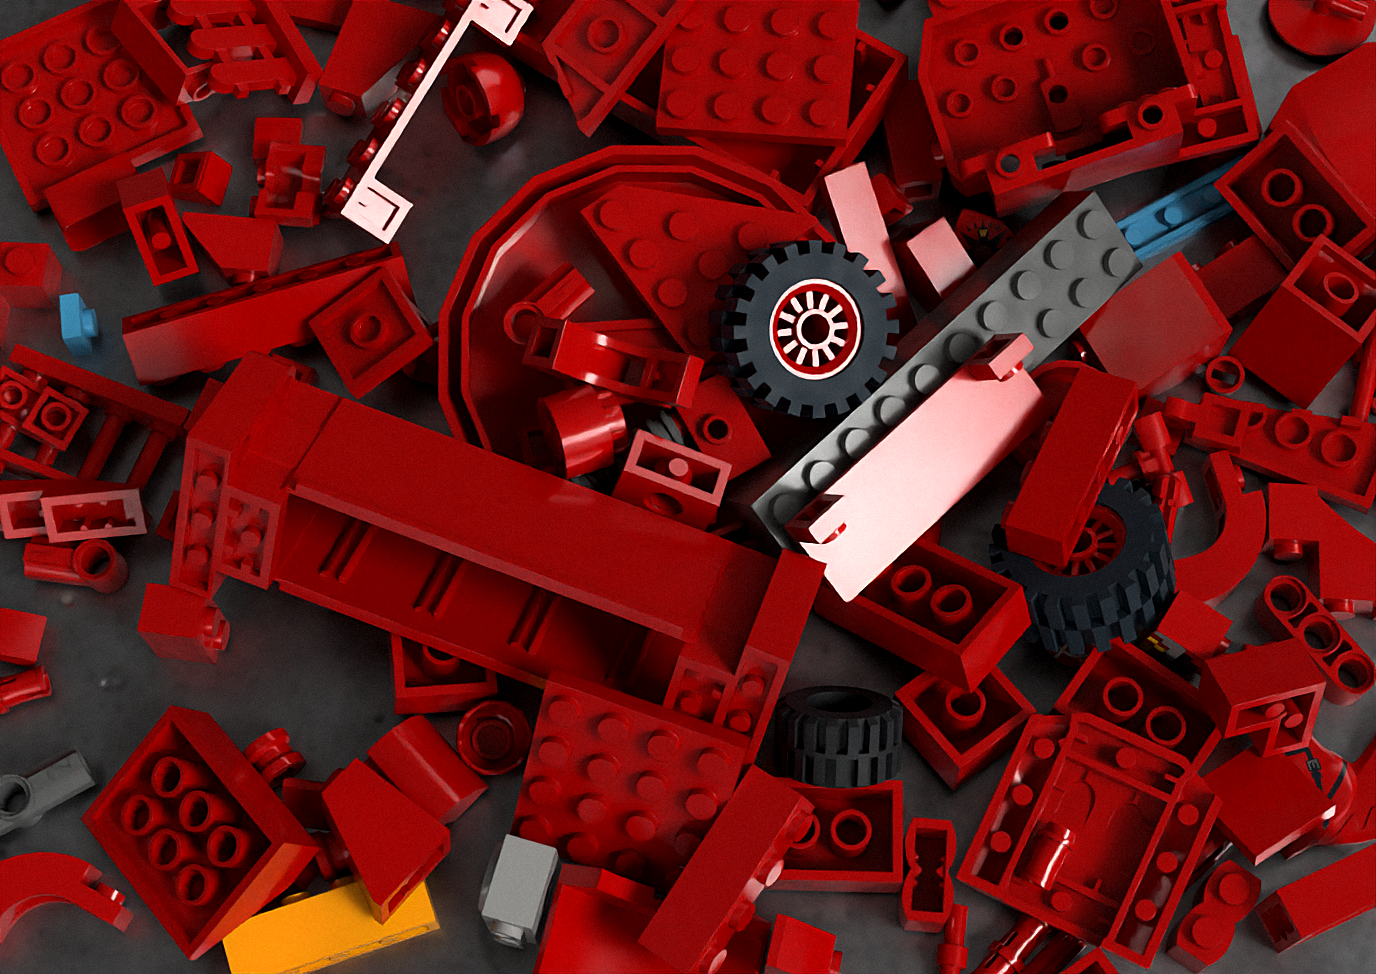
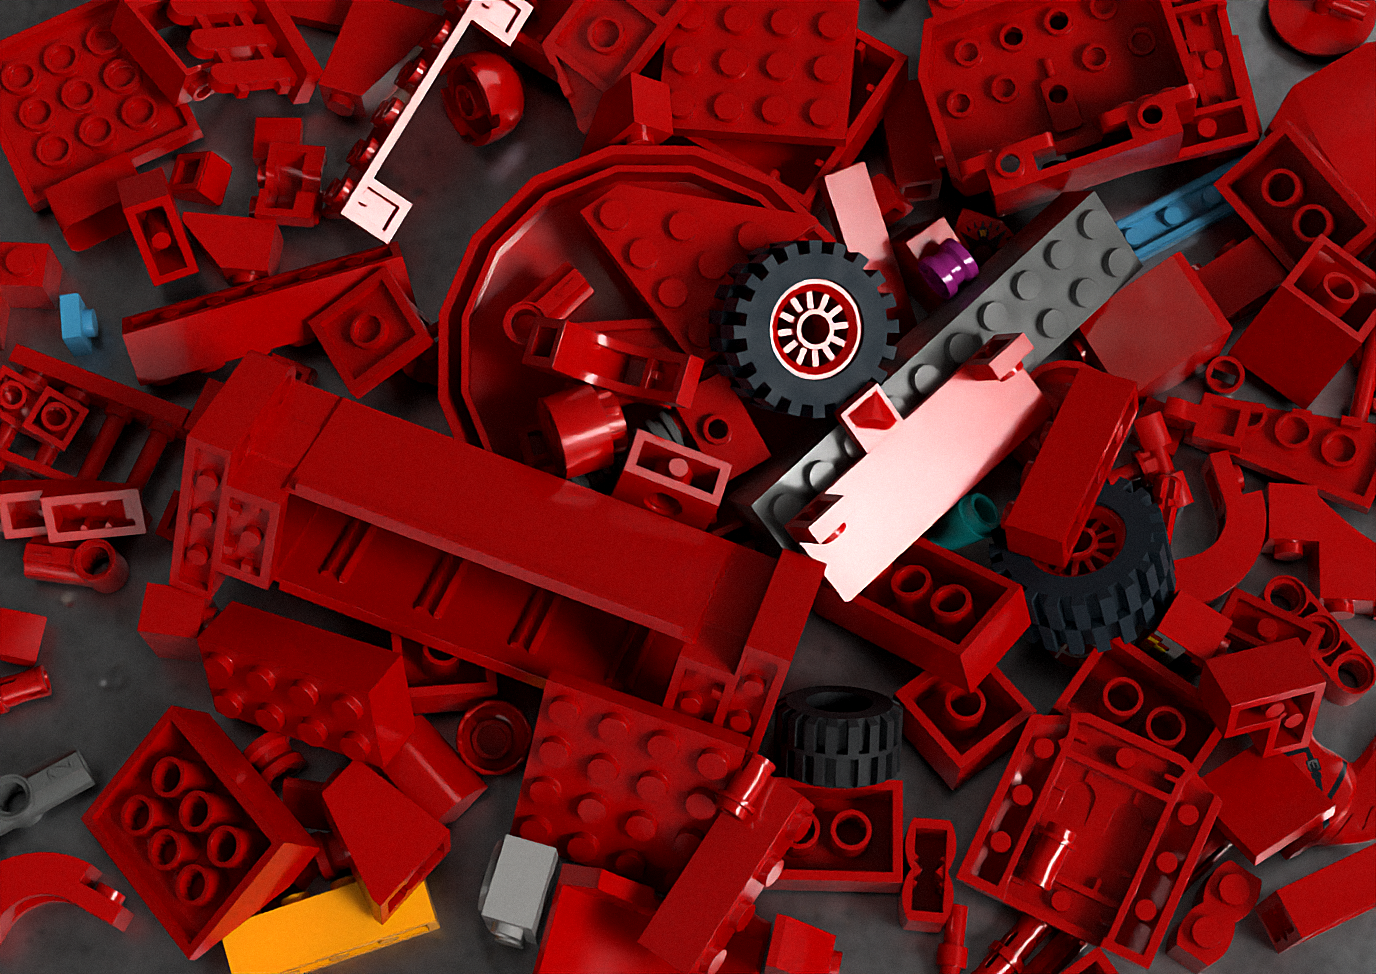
none -> red piece [197,600,416,768]
none -> red slope [579,72,674,158]
none -> red pin [716,750,776,822]
none -> red tile [833,381,904,454]
none -> magenta wheel [917,238,979,300]
none -> teal cone [927,493,1000,551]
none -> red slope [1219,586,1325,660]

